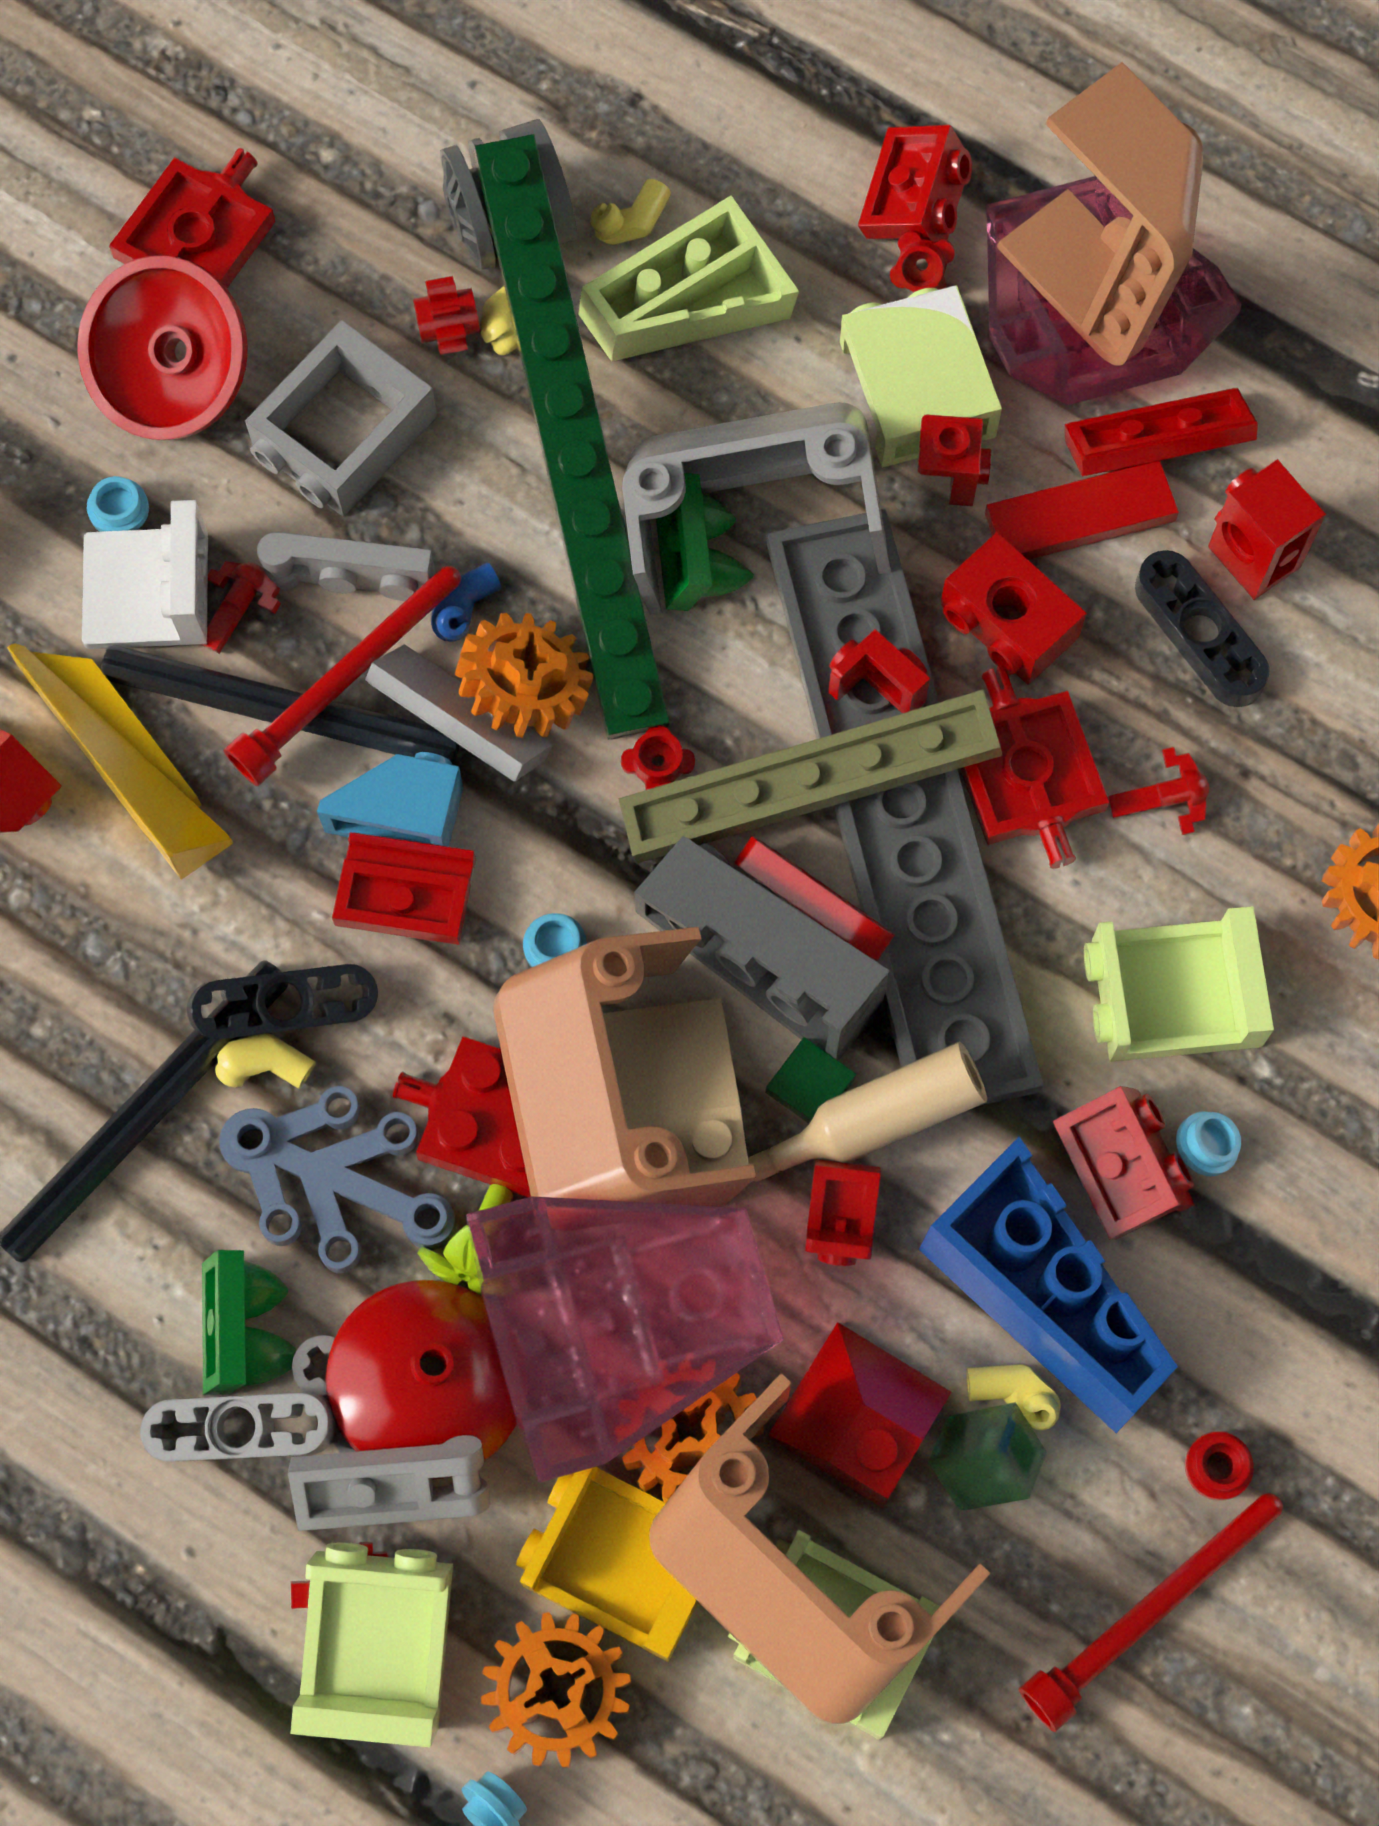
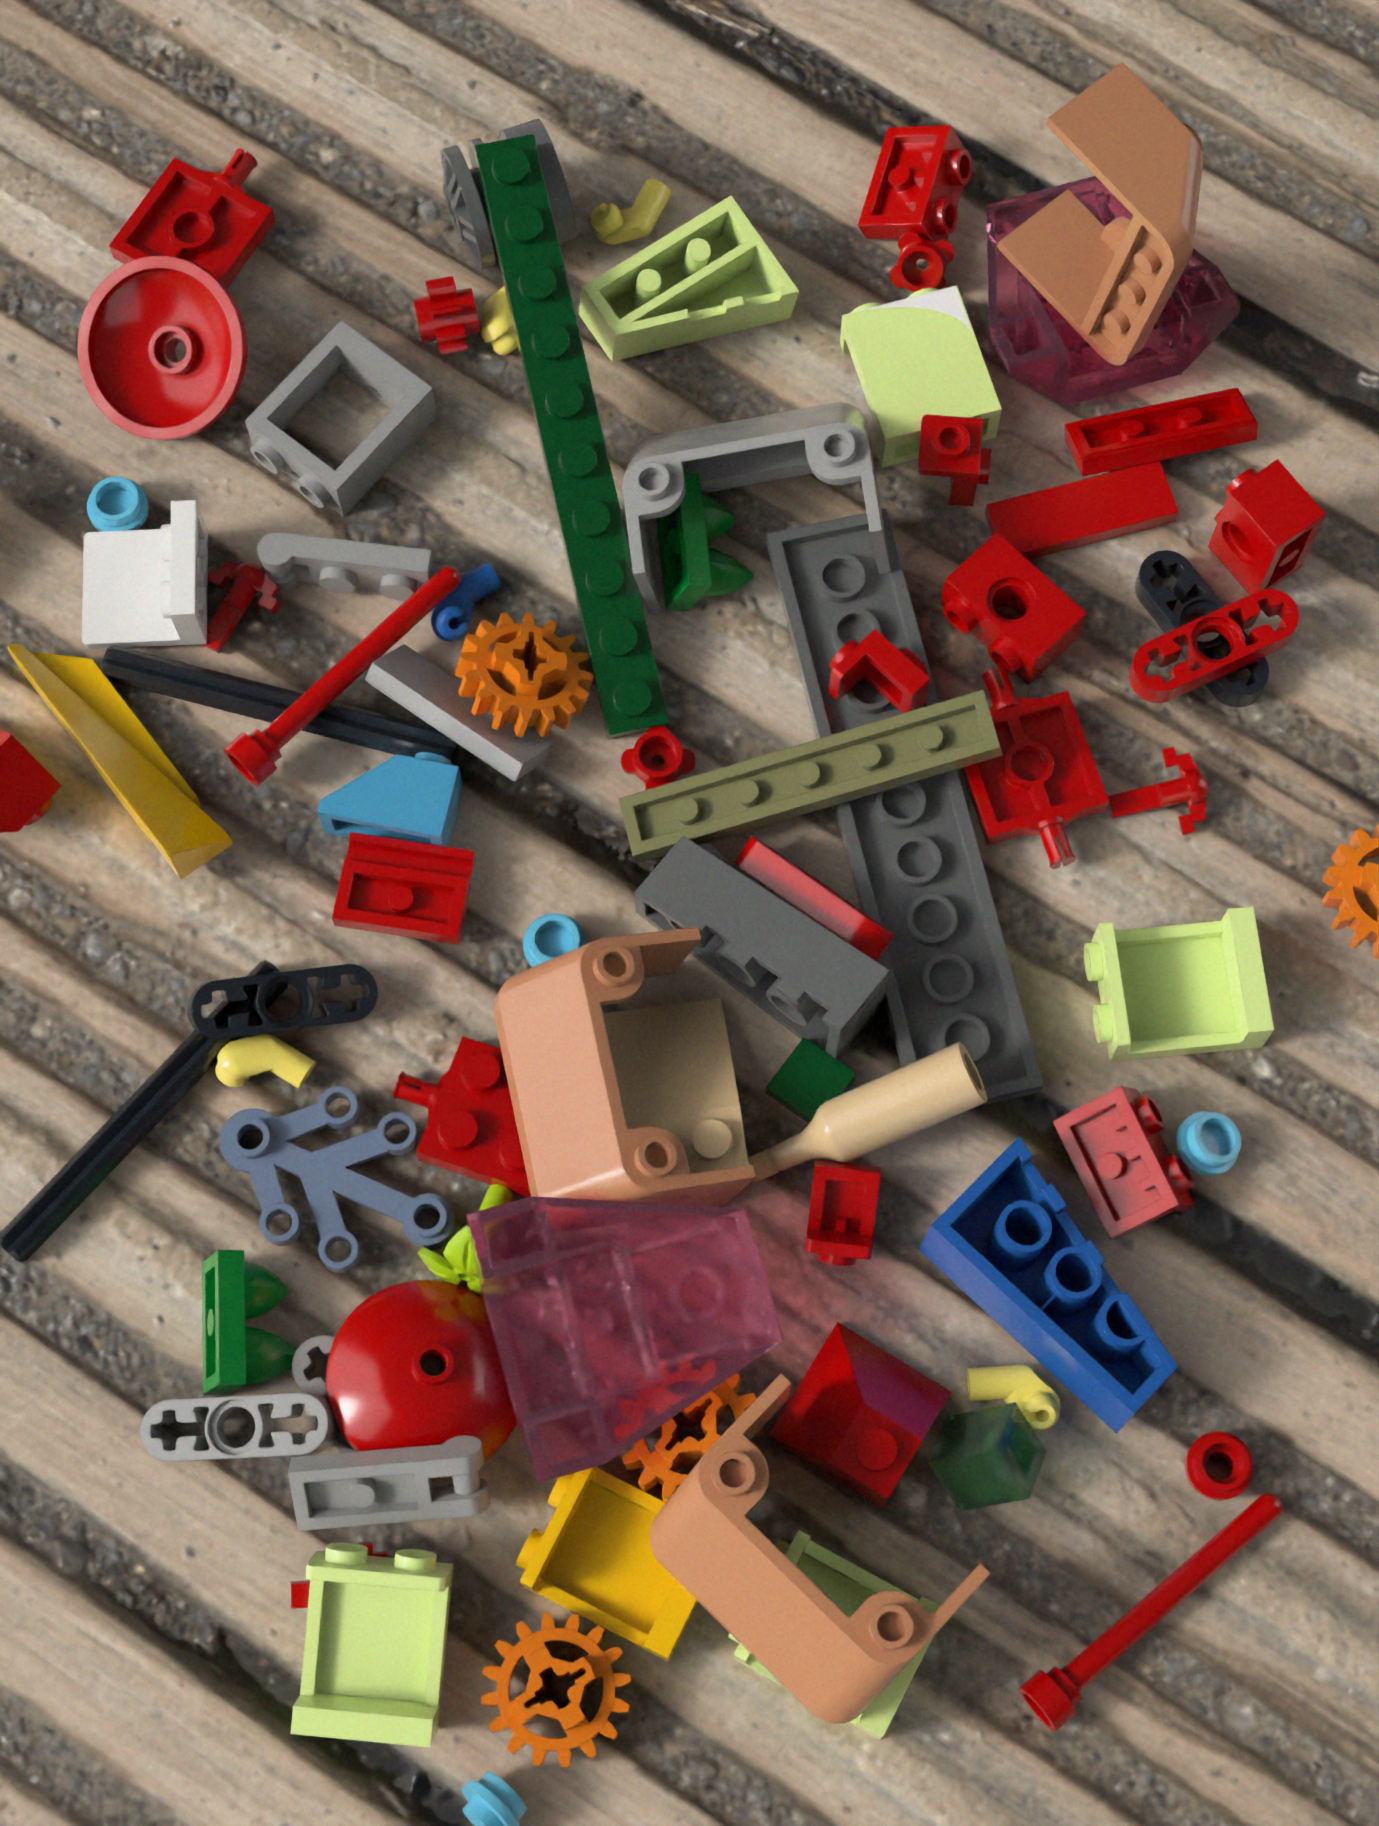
none -> red beam [1129,589,1299,703]

